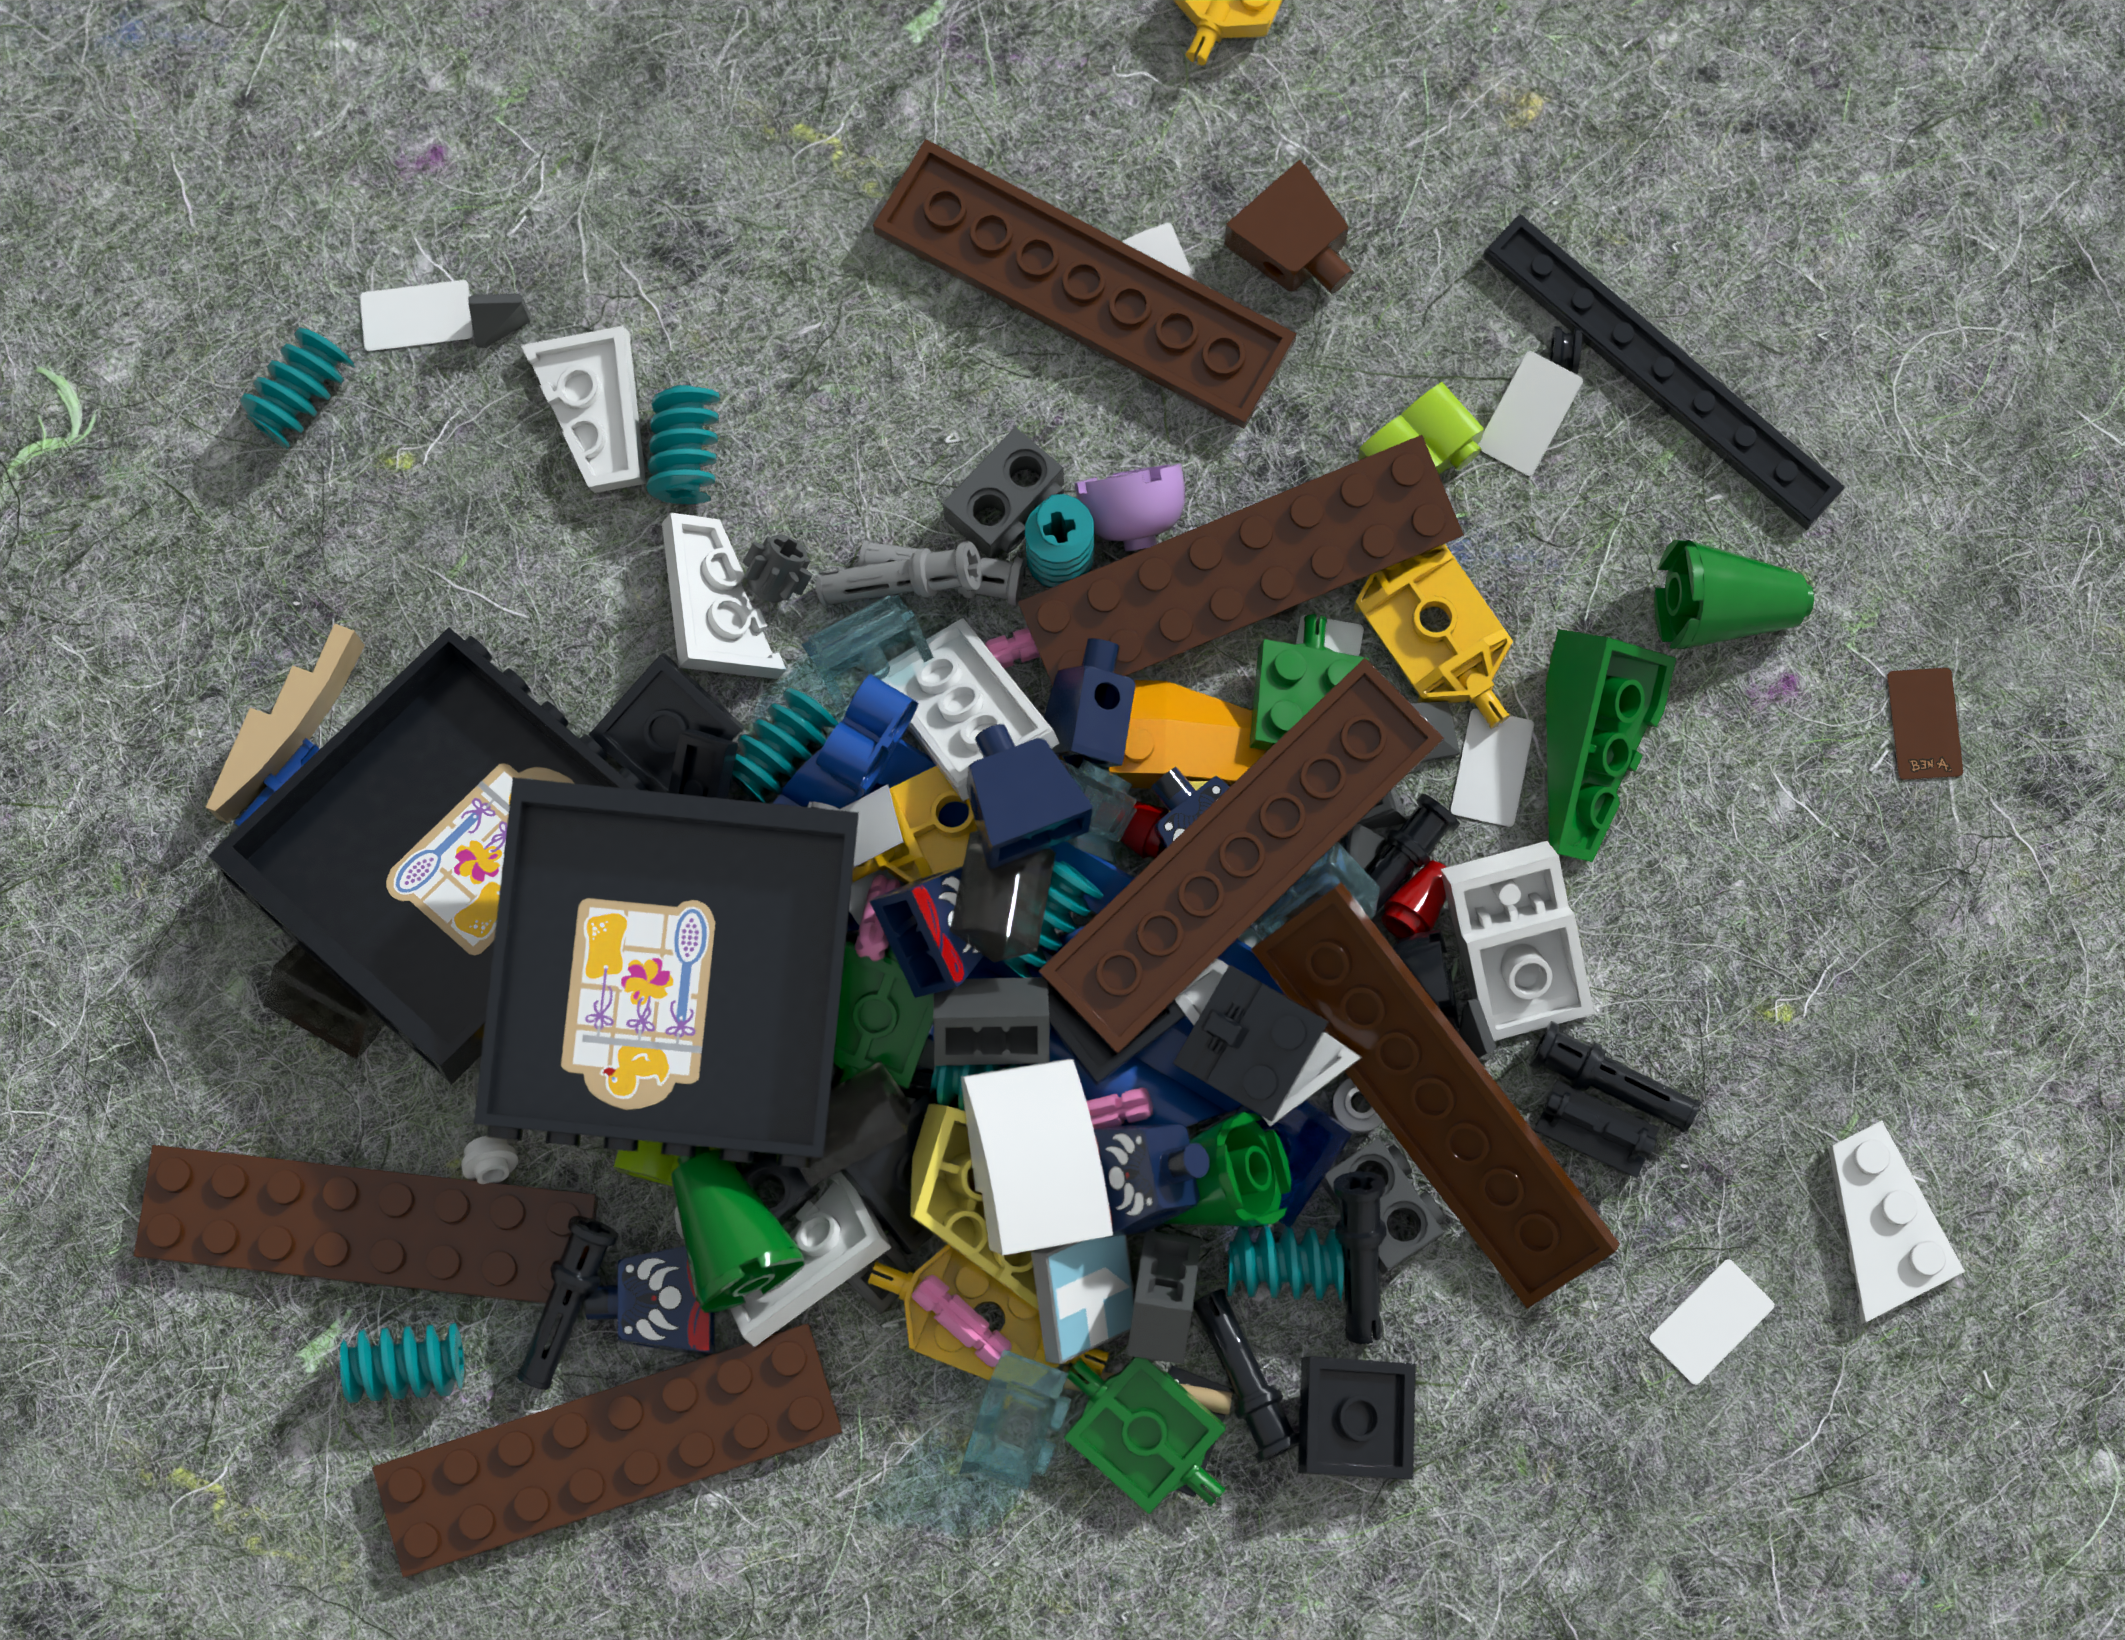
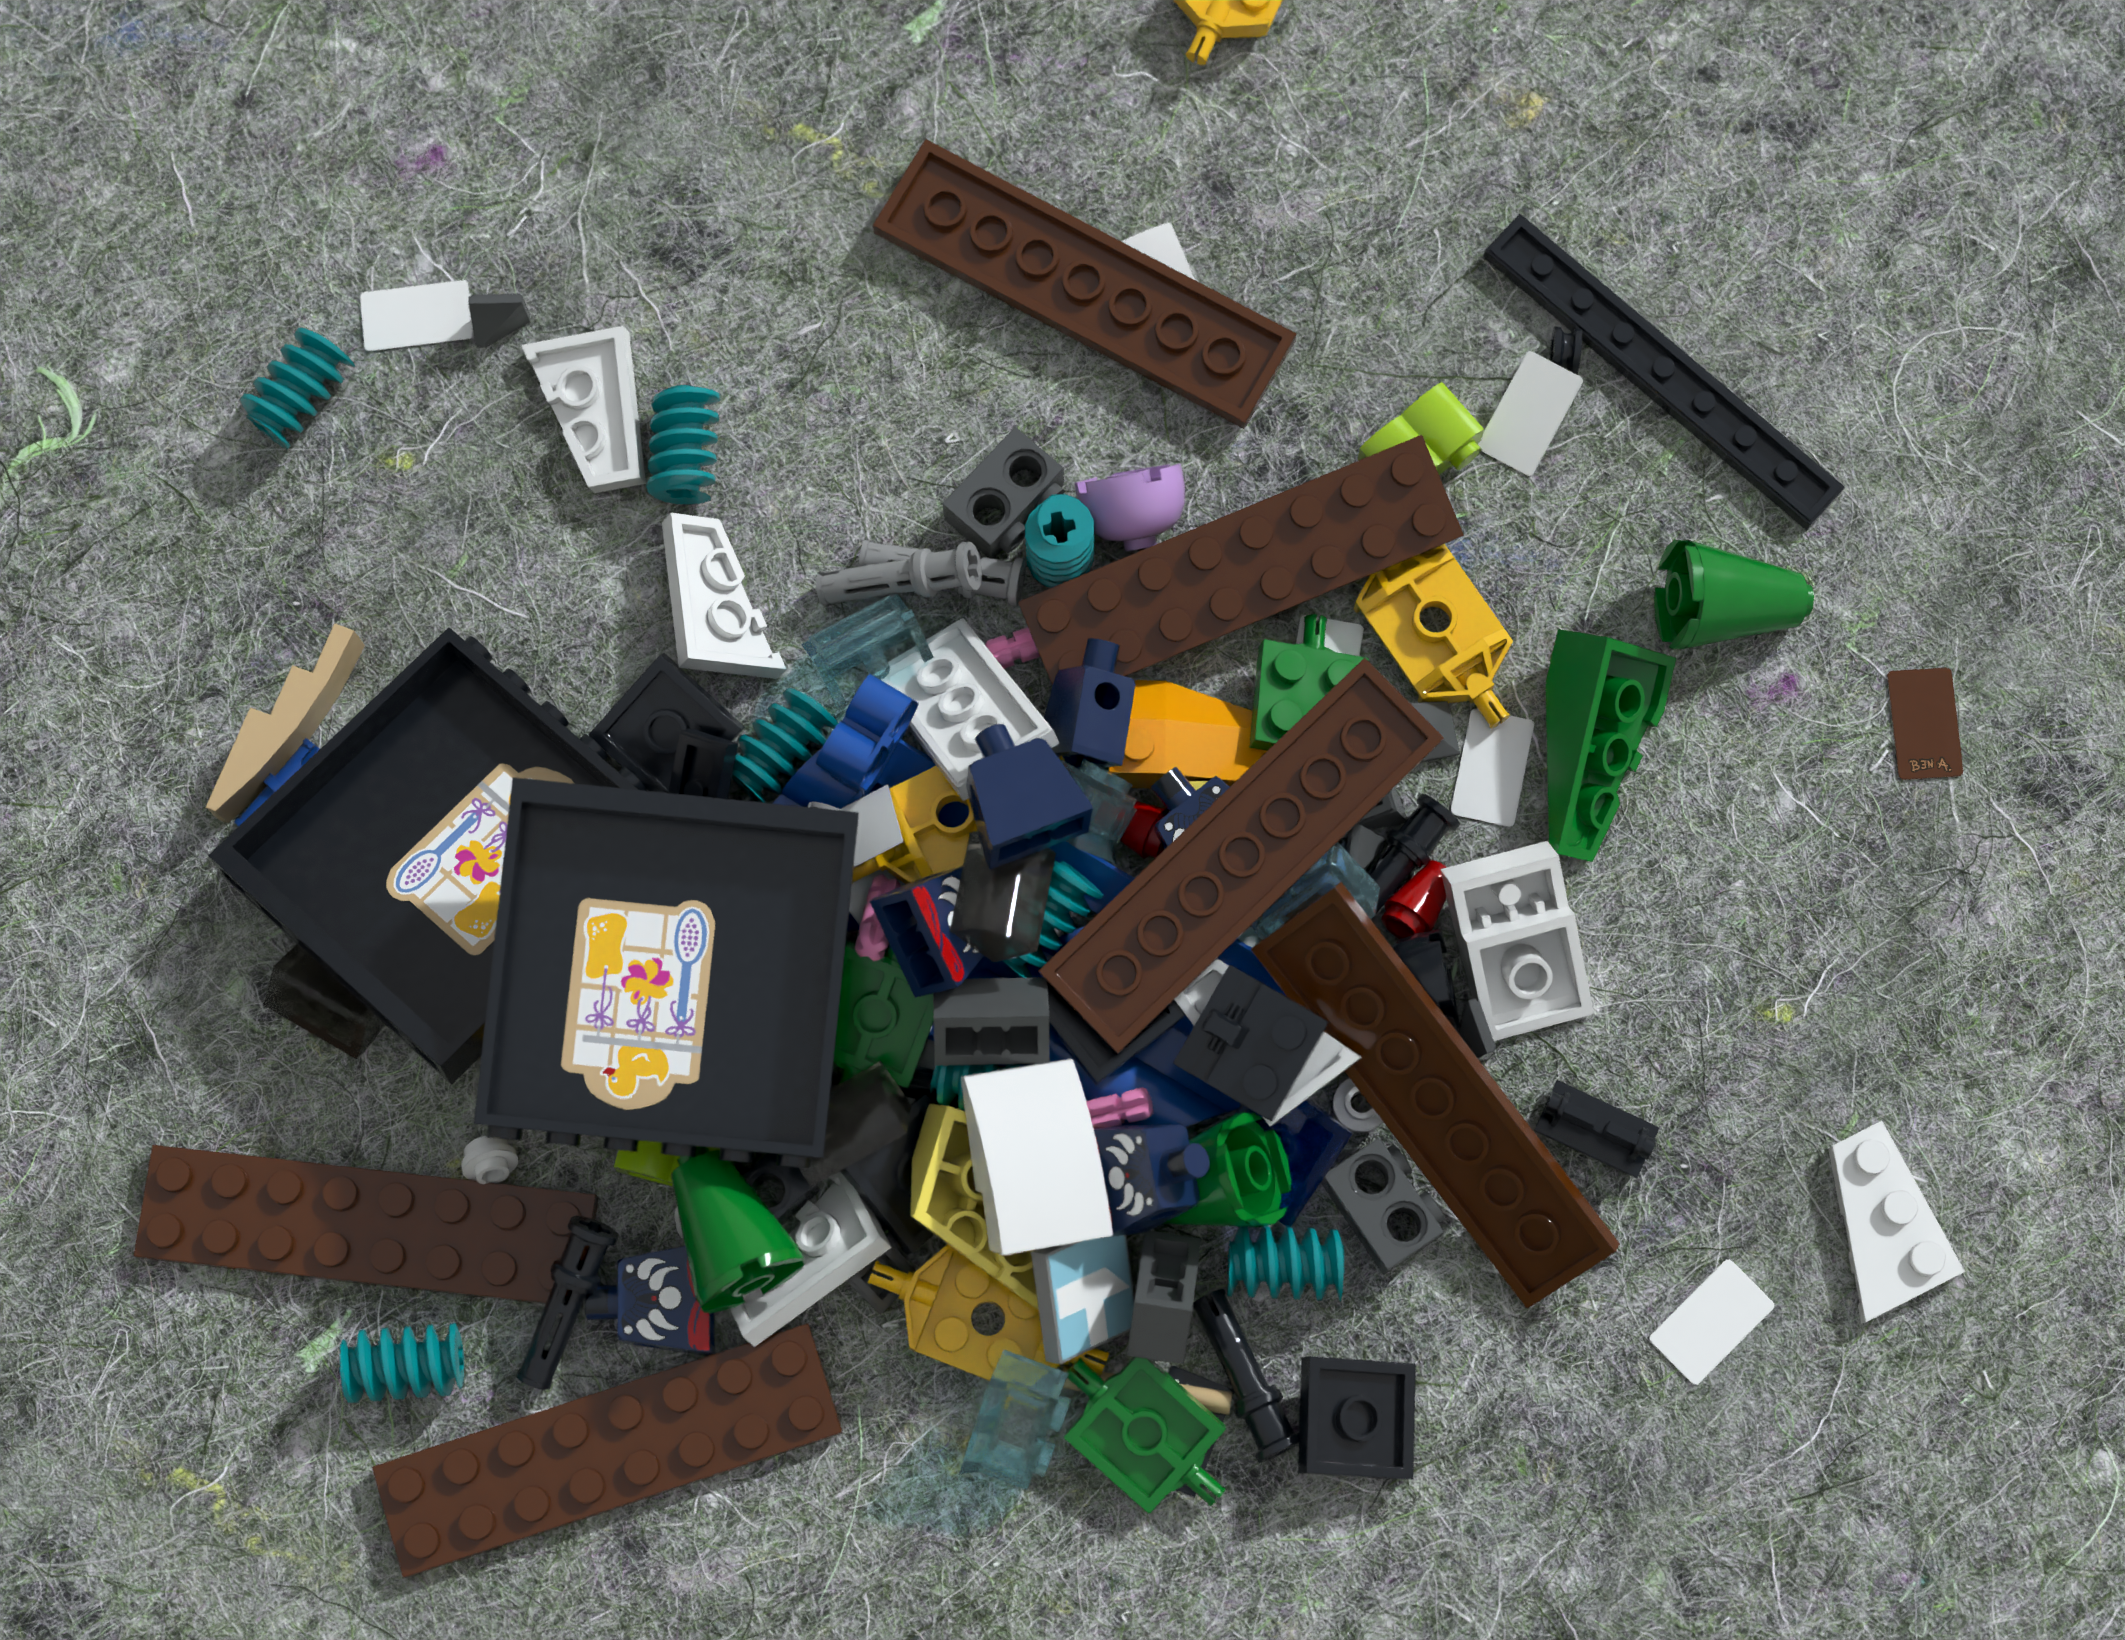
dark grey gear [742,535,813,602] -> none
bright pink axle [912,1275,1012,1367] -> none
reddish brown torso [1224,159,1354,294] -> none
black pin [1333,1171,1387,1344] -> none
black pin [1529,1021,1701,1134] -> none

